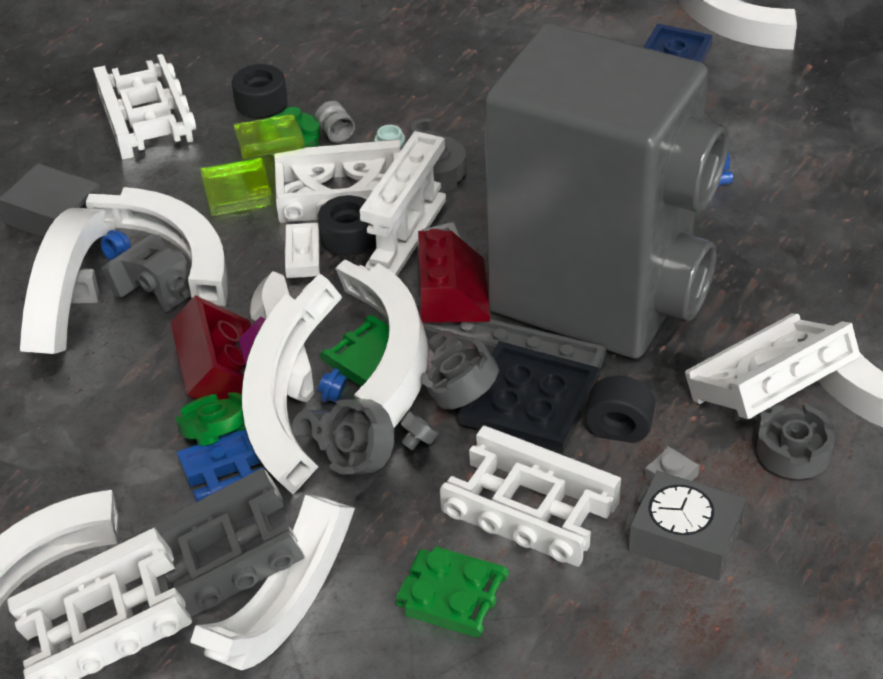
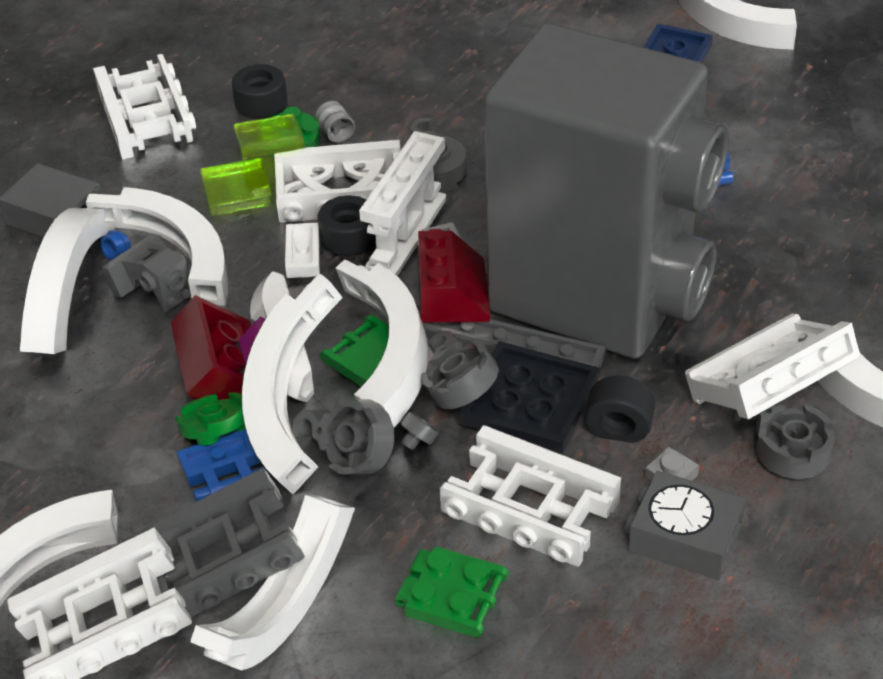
light grey plate [70,269,100,304] -> none
blue plate [317,368,347,403] -> none
light aqua plate [374,125,405,149] -> none

